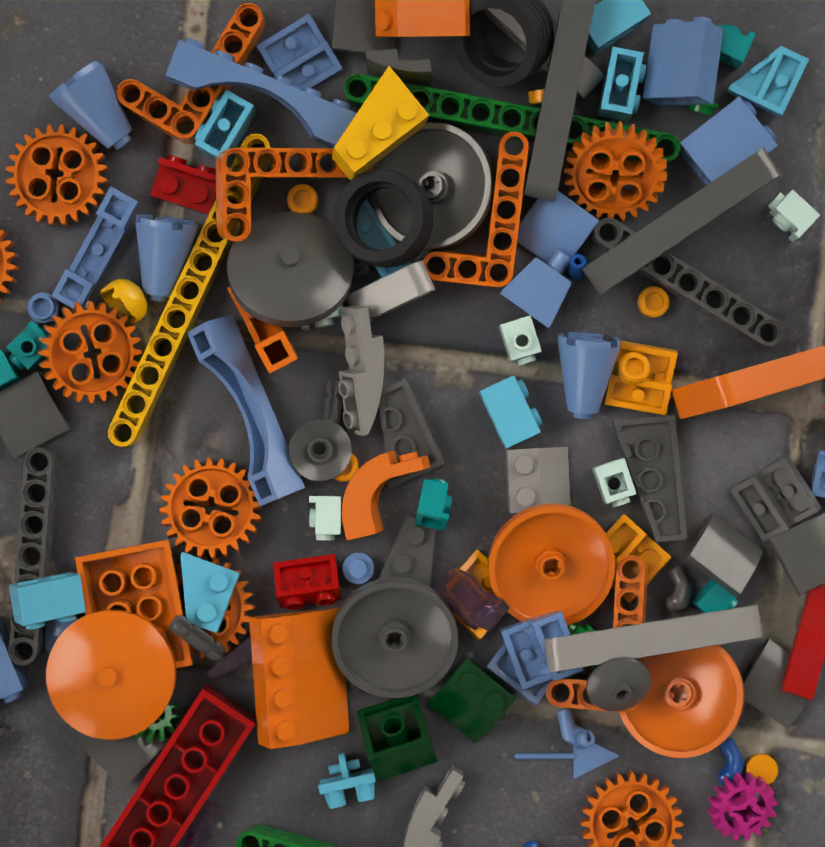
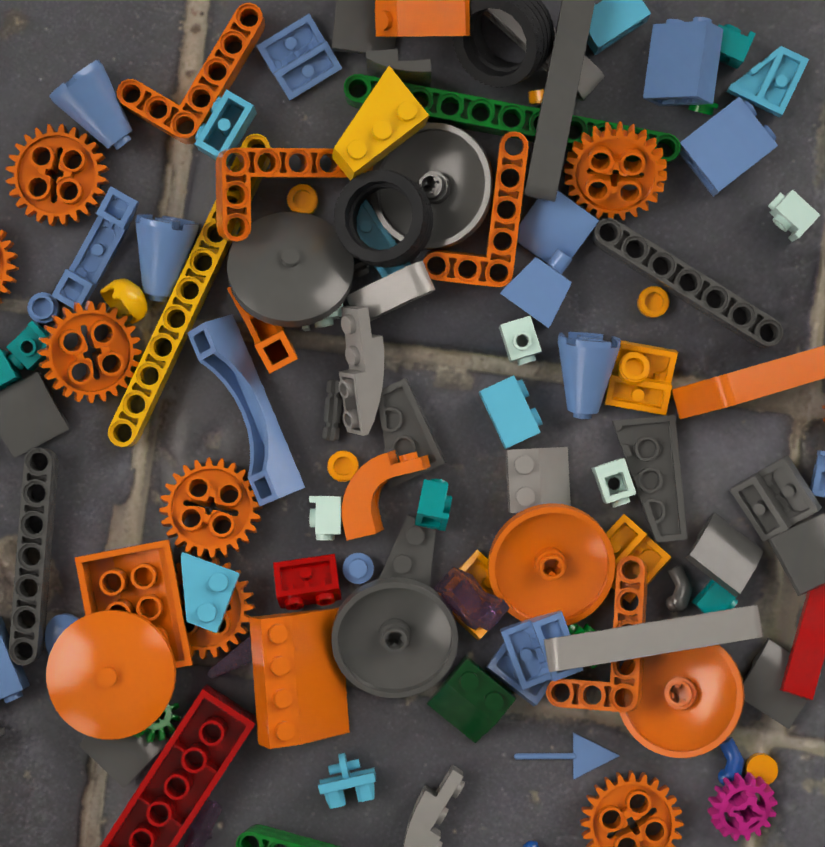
medium azure brick [9,572,86,629] -> none
red bracket [150,155,216,215] -> none
medium blue arch [163,37,357,148] -> none
dark grey axle [169,615,225,660] -> none
dark grey dish [289,419,352,481] -> none
dark green slope [357,694,438,781] -> none
medium blue arm [557,708,595,749] -> none
blue arm [569,254,593,281] -> none
dark grey beam [582,148,782,295] -> none
dark grey dish [587,657,651,711] -> none
medium azure brick [597,47,646,122] -> none

